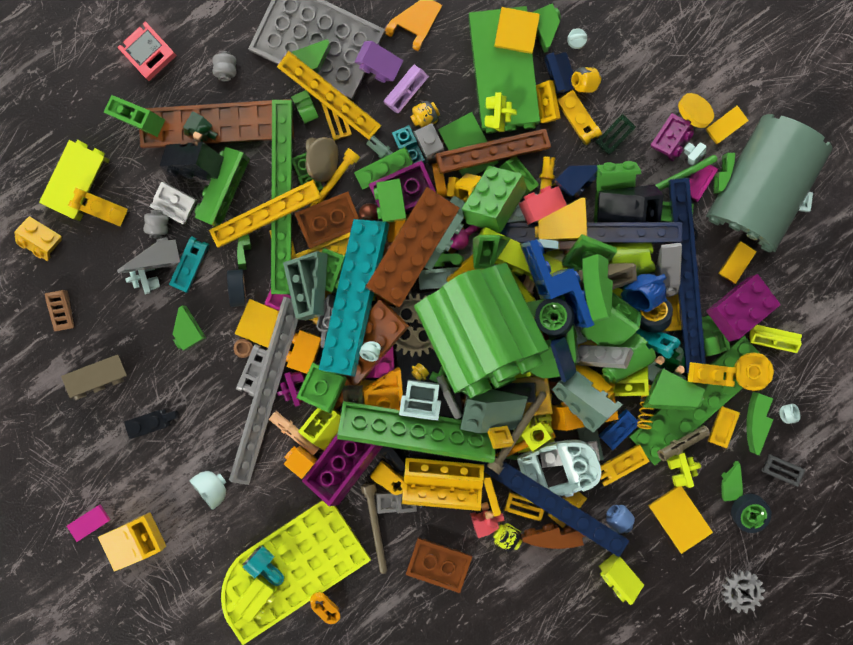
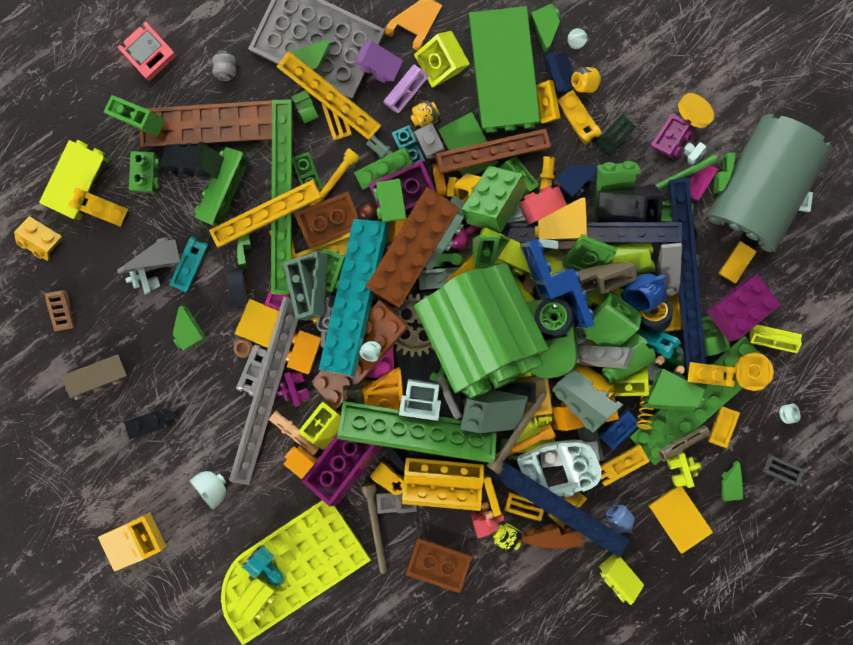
dark pink tile [66,504,110,542] -> none
light grey piece [143,210,169,238] -> none
white plate [149,182,197,225] -> none
dark green piece [183,111,218,146] -> none
bright green tile [296,363,347,414] -> none
dark tan piece [306,137,339,182] -> none
light orange beam [310,592,340,624] -> none
yellow plate [411,363,429,381] -> none
neon yellow hips [485,92,517,132] -> none
yellow plate [487,426,514,449] -> none
yellow tile [494,7,540,54] -> none
neon yellow brick [521,421,554,452] -> none
dark blue slope [551,336,576,382] -> none
bright green slope [582,254,613,322] -> none
yellow tile [705,105,749,145] -> none
light grey gear [721,570,765,613] -> none
wheel [731,494,772,533] -> none
bright green slope [746,392,773,456] -> none
none -> bright green brick [129,151,161,193]
none -> neon yellow slope [414,31,470,88]

